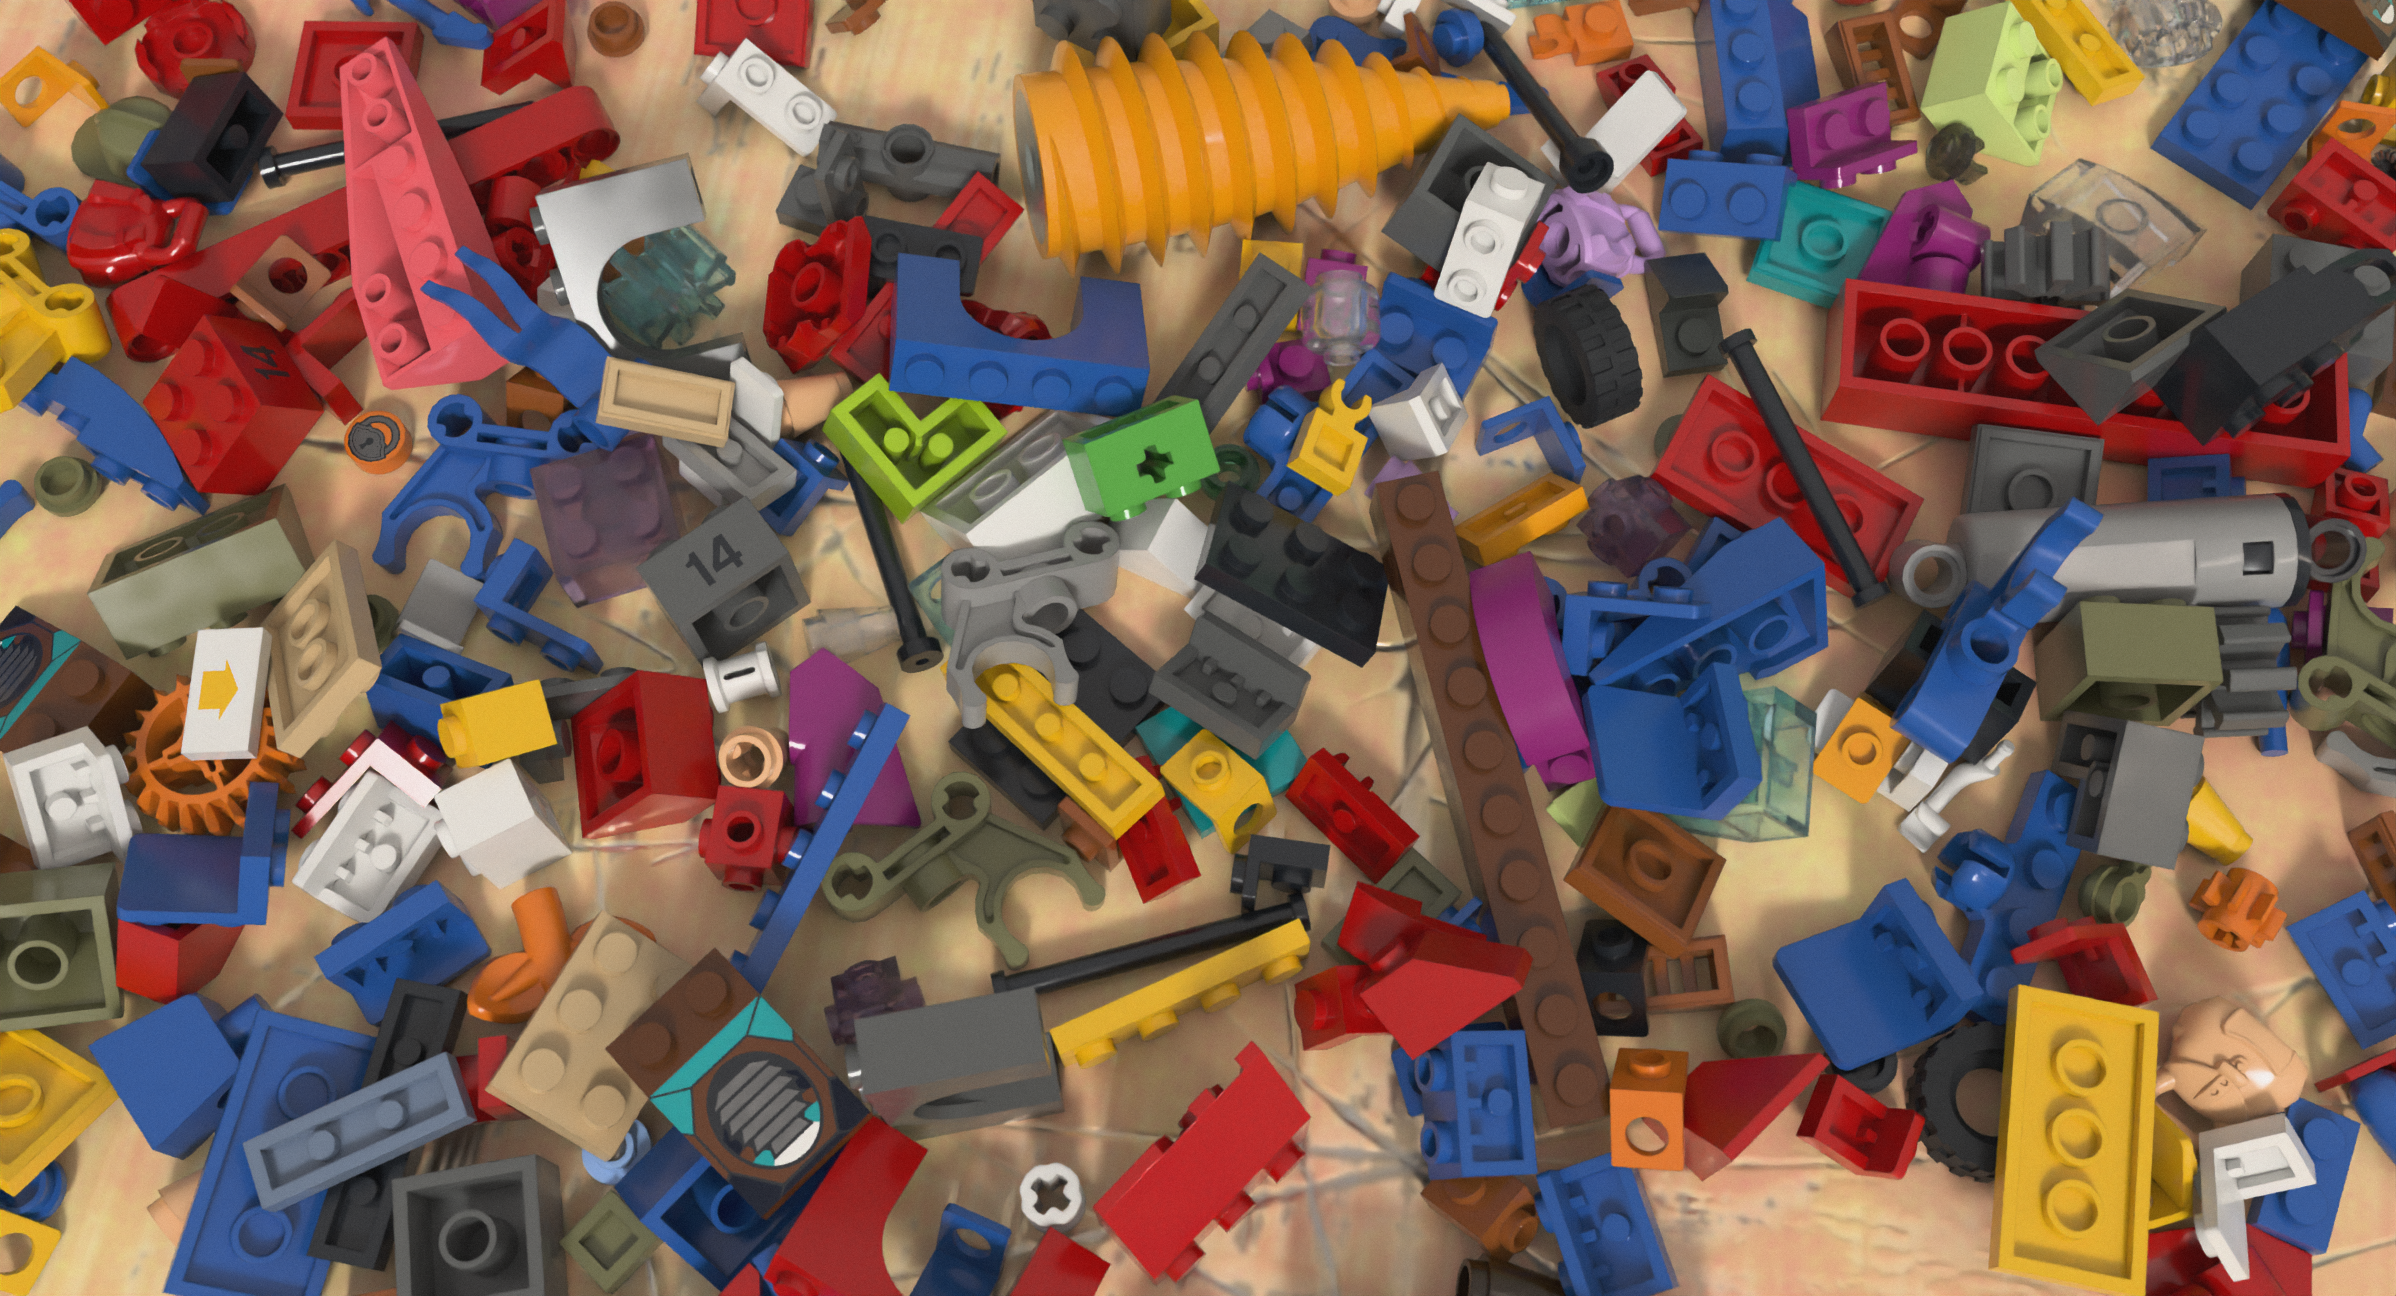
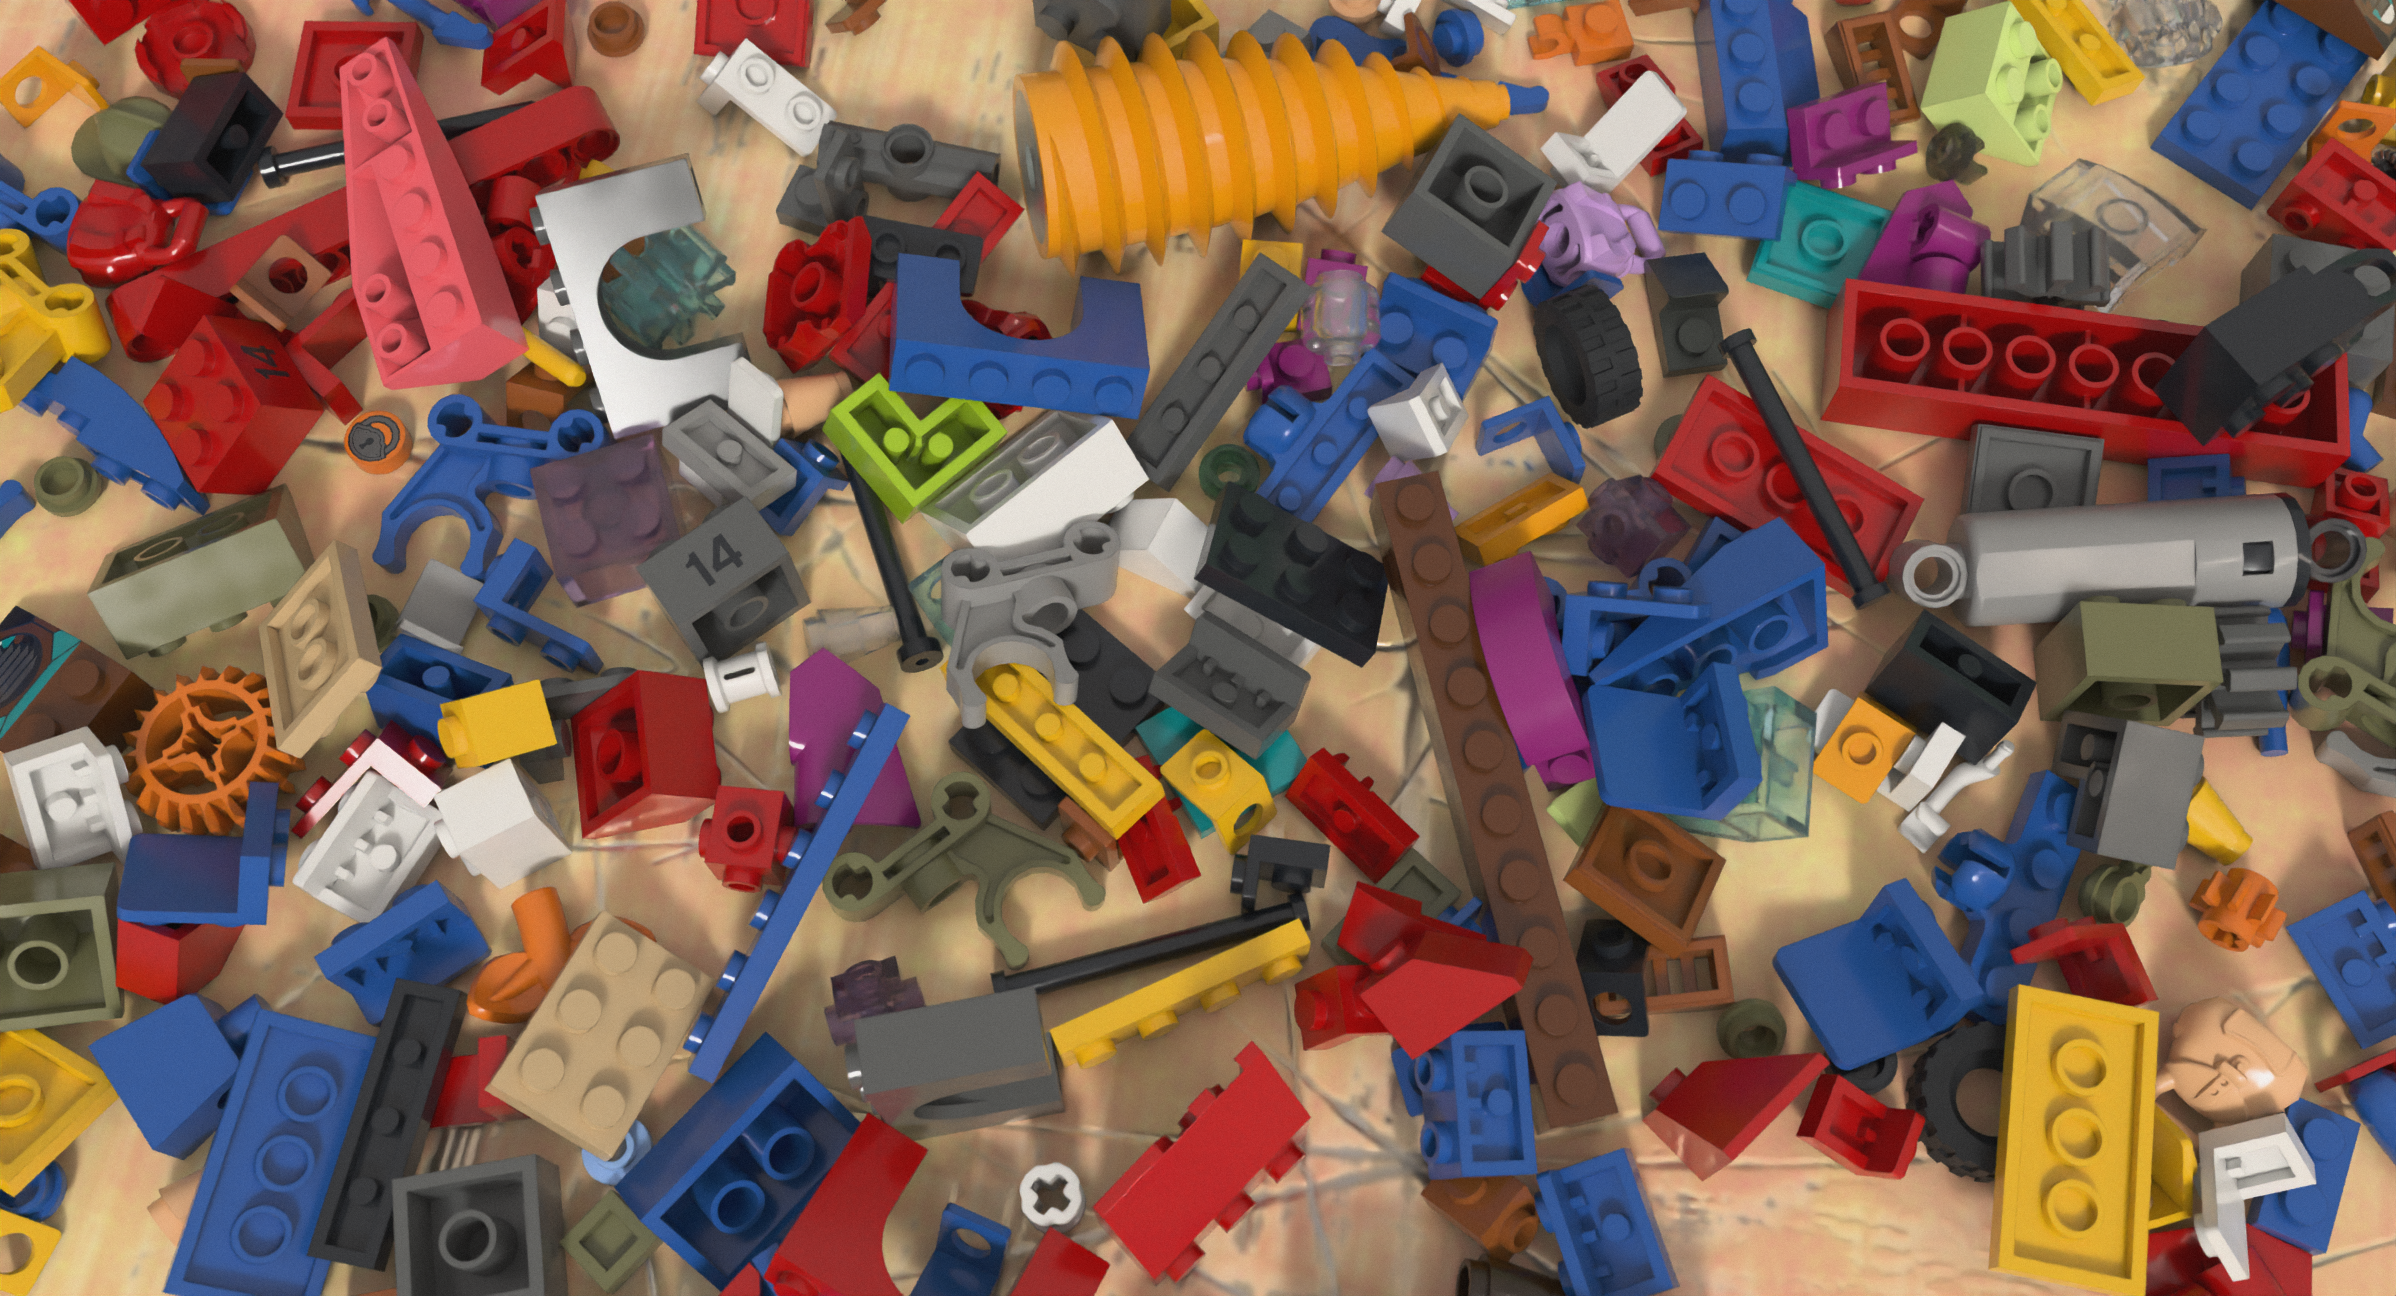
white tile [181,627,272,761] -> none
sand blue plate [242,1051,477,1213] -> none
blue flag [420,245,652,451] -> none
tan tile [595,356,735,448] -> none
slope [605,947,874,1220] -> none
light nougat cone [719,726,790,789] -> none
bright green brick [1062,395,1220,521] -> none
yellow plate [1286,378,1372,497] -> none
white bracket [1434,162,1545,318] -> none
black piece [1480,21,1614,194] -> none
orange bracket [1610,1048,1689,1171] -> none
blue piece [1889,496,2104,764] -> none
dark grey slope [2034,288,2227,426] -> none

